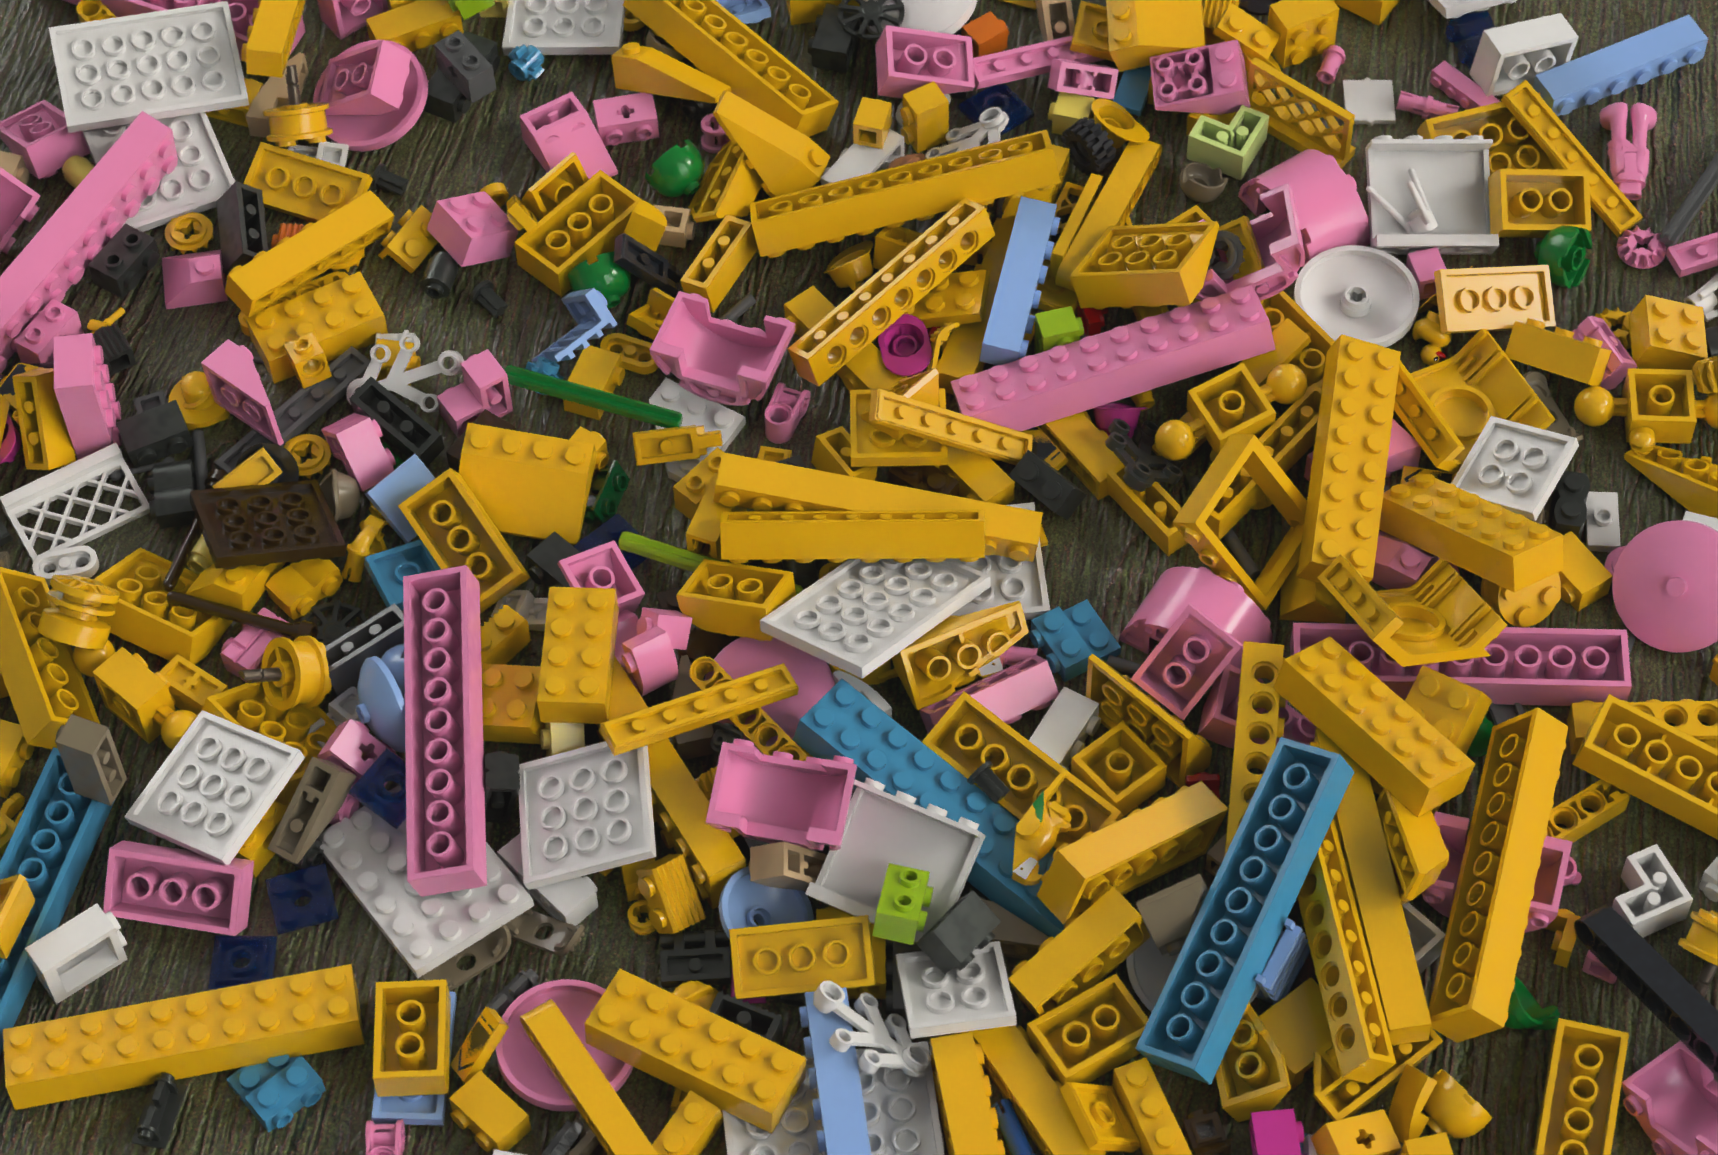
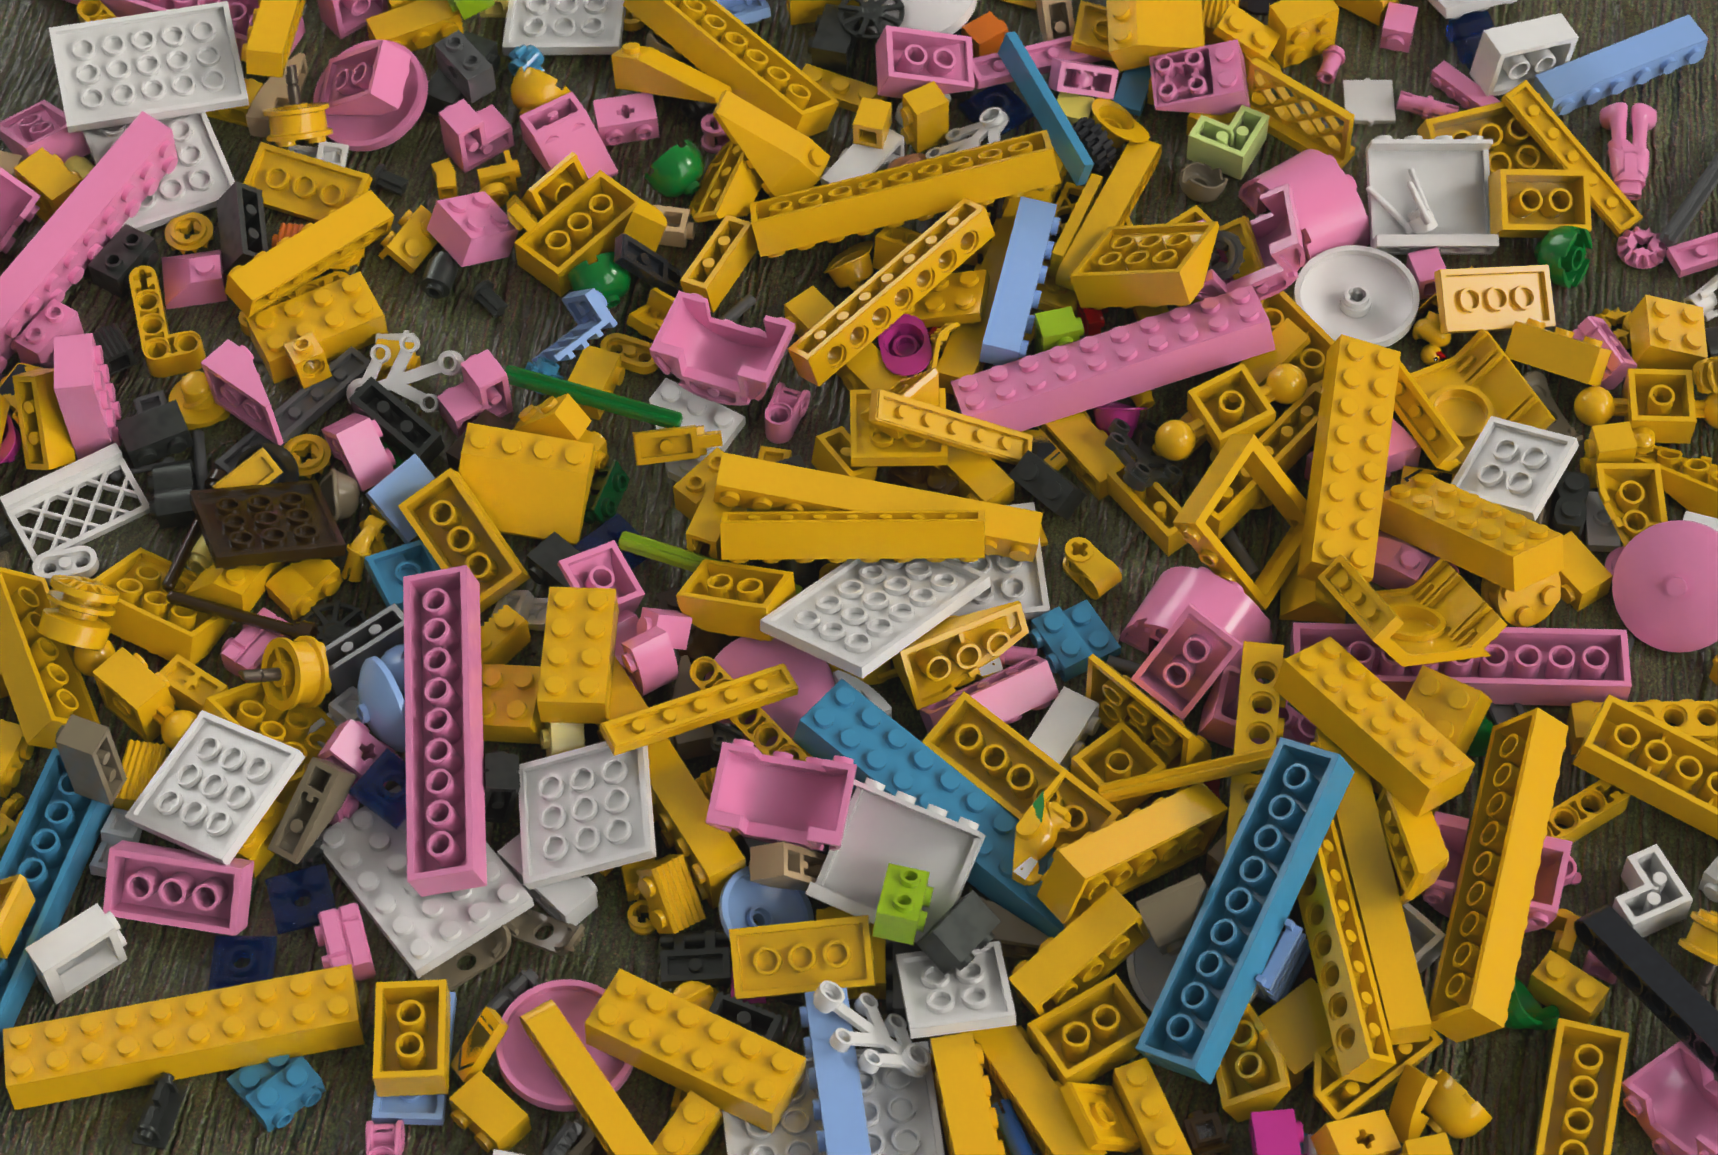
yellow hand [87,307,125,334] -> none
pearl dark grey piece [967,760,1010,804] -> none
none -> yellow brick [14,147,83,223]
none -> white slope [89,808,142,877]
none -> yellow brick [113,739,170,811]
none -> yellow beam [129,265,206,378]
none -> bright pink brick [314,903,376,981]
none -> yellow piece [431,158,458,199]
none -> bright pink brick [438,99,515,173]
none -> yellow bracket [477,150,521,192]
none -> yellow cylinder [511,66,571,115]
none -> yellow brick [513,393,592,441]
none -> yellow plate [802,63,887,113]
none -> dark azure tile [998,31,1094,186]
none -> yellow piece [1062,537,1122,600]
none -> yellow axle [1098,746,1276,803]
none -> bright pink brick [1380,2,1418,53]
none -> yellow brick [1527,950,1610,1025]
none -> yellow brick [1580,421,1638,489]
none -> yellow wedge [1595,463,1668,547]

